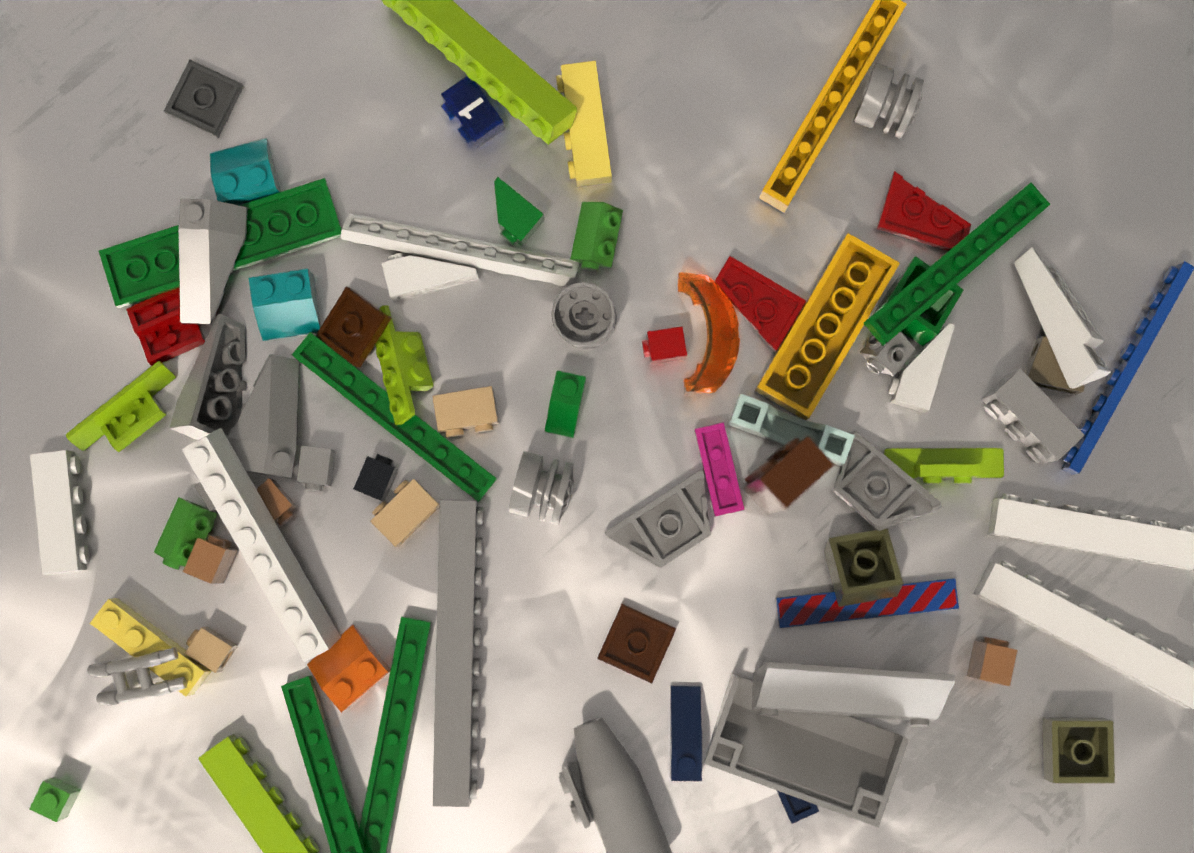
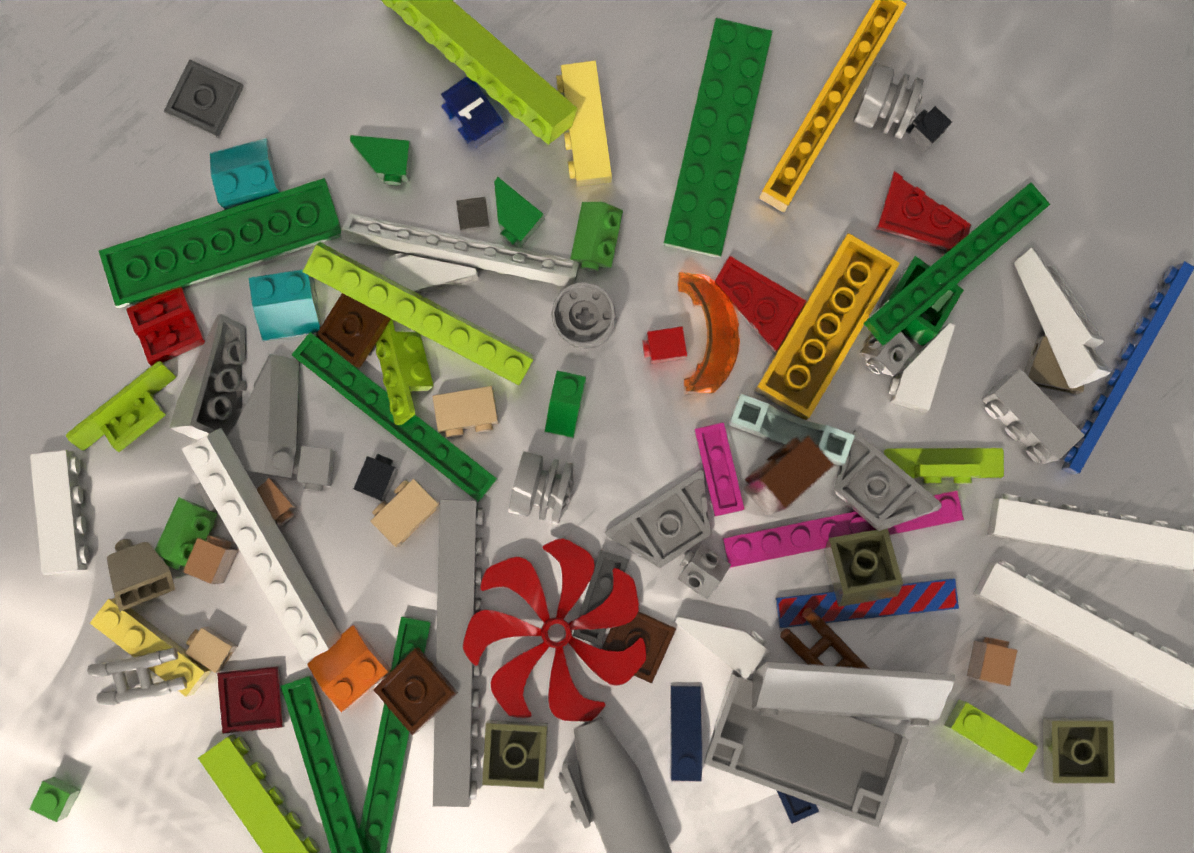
light grey wedge [179,199,248,325] -> none
none -> dark tan torso [107,539,175,611]
none -> dark red plate [217,666,285,734]
none -> lime brick [302,242,533,386]
none -> green slope [350,135,413,185]
none -> reddish brown tile [373,648,458,735]
none -> clear smoke tile [456,197,490,231]
none -> red piece [463,538,646,722]
none -> olive brick [482,720,548,789]
none -> dark grey plate [572,550,629,646]
none -> green plate [663,18,773,258]
none -> white slope [674,616,768,679]
none -> light grey brick [677,544,731,599]
none -> dark pink plate [723,491,964,568]
none -> dark orange piece [780,608,870,669]
none -> black brick [905,106,952,151]
none -> lime slope [944,699,1038,773]

